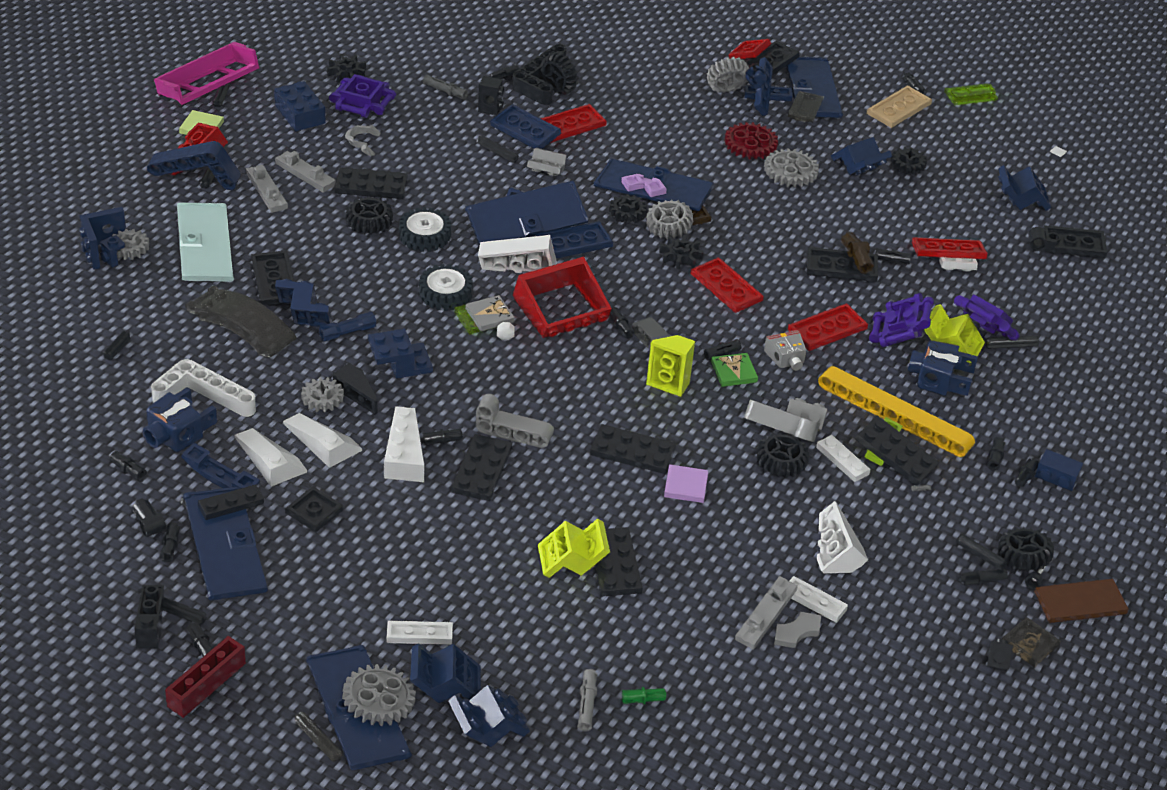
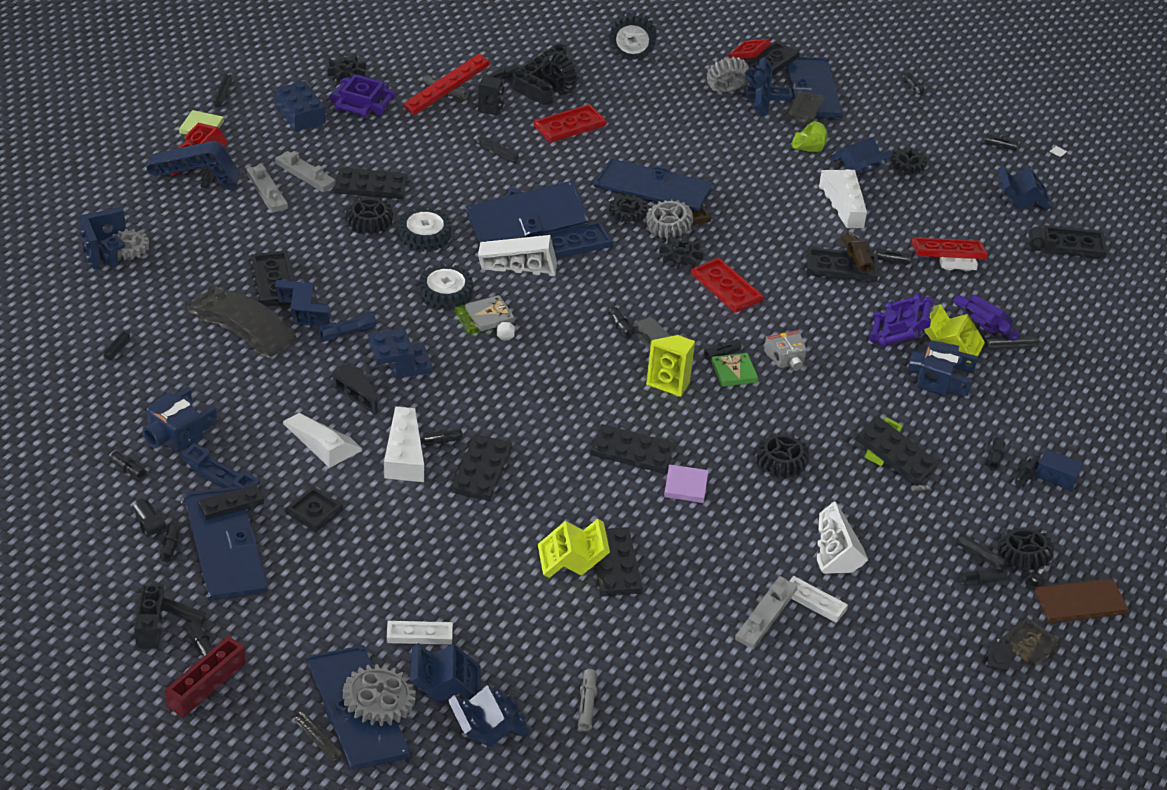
white beam [151,359,256,417] -> none
dark pink piece [154,42,259,105] -> none
light aqua door [177,203,234,282] -> none
white wedge [235,428,307,487] -> none
light grey gear [301,377,344,412] -> none
light grey helmet [345,125,380,156] -> none
light grey beam [476,394,554,448] -> none
dark blue tile [490,104,561,149] -> none
red windscreen [513,257,612,338] -> none
light grey bracket [527,148,567,176] -> none
lavender tile [622,174,666,197] -> none
green axle [622,687,666,705] -> none
dark red gear [724,122,778,160] -> none
light grey beam [744,400,820,442] -> none
light grey gear [764,148,819,187] -> none
light grey tile [774,612,821,648] -> none
light grey bracket [786,398,827,432] -> none
red tile [788,303,868,351] -> none
white plate [816,435,870,482] -> none
yellow beam [818,366,975,457] -> none
tan tile [867,85,932,128] -> none
clear neon green piece [944,83,998,105] -> none
none -> red plate [403,53,490,115]
none -> wheel [610,12,657,59]
none -> lime helmet [791,121,827,152]
none -> white wedge [819,169,867,228]
none -> black pin [984,133,1019,151]

